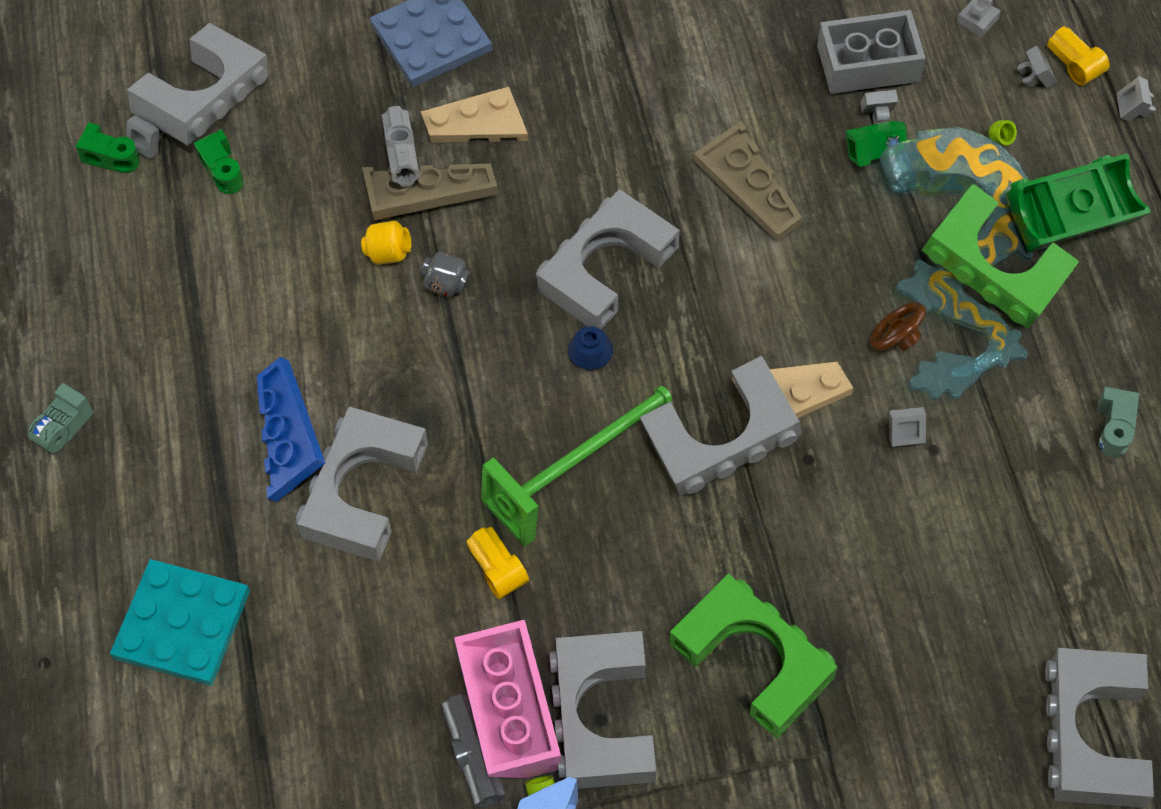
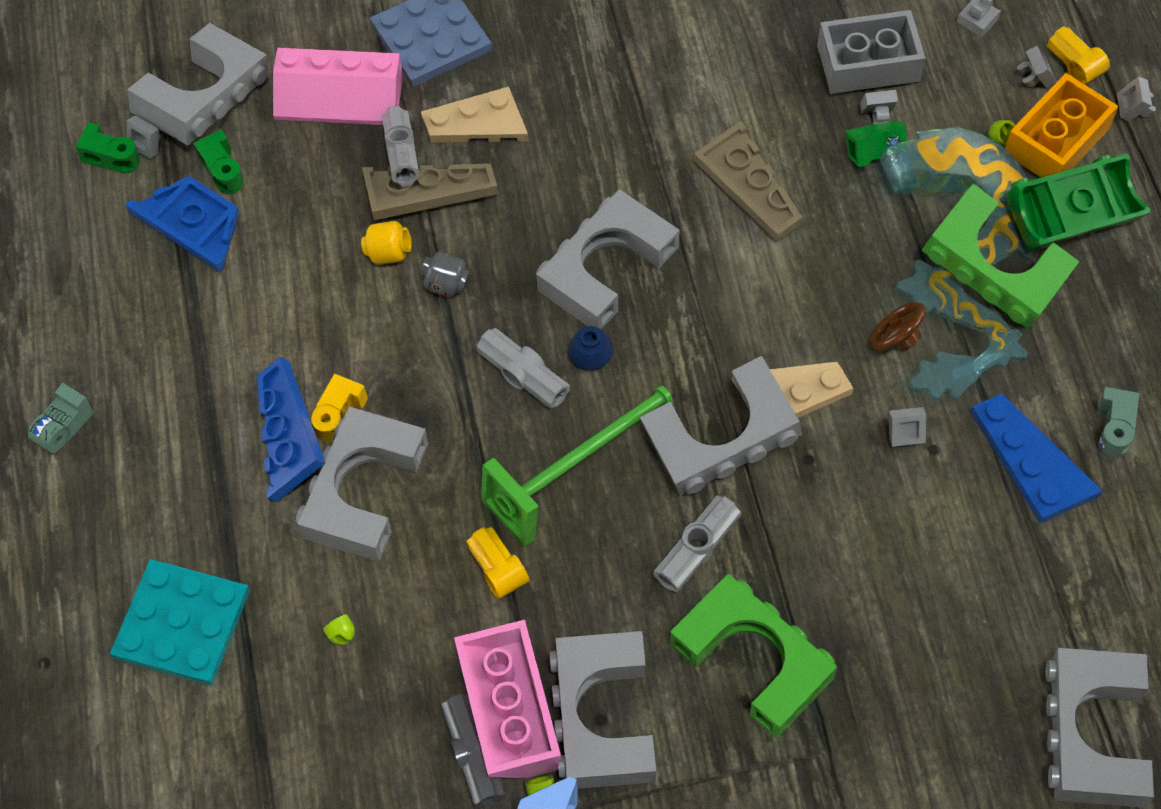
none -> blue wing [125,176,239,272]
none -> bright pink slope [273,48,403,125]
none -> yellow leg [311,373,368,443]
none -> lime hinge [323,614,355,645]
none -> light grey piece [476,328,570,409]
none -> light grey piece [653,495,741,593]
none -> blue wing [970,394,1103,523]
none -> light orange brick [1004,73,1118,177]

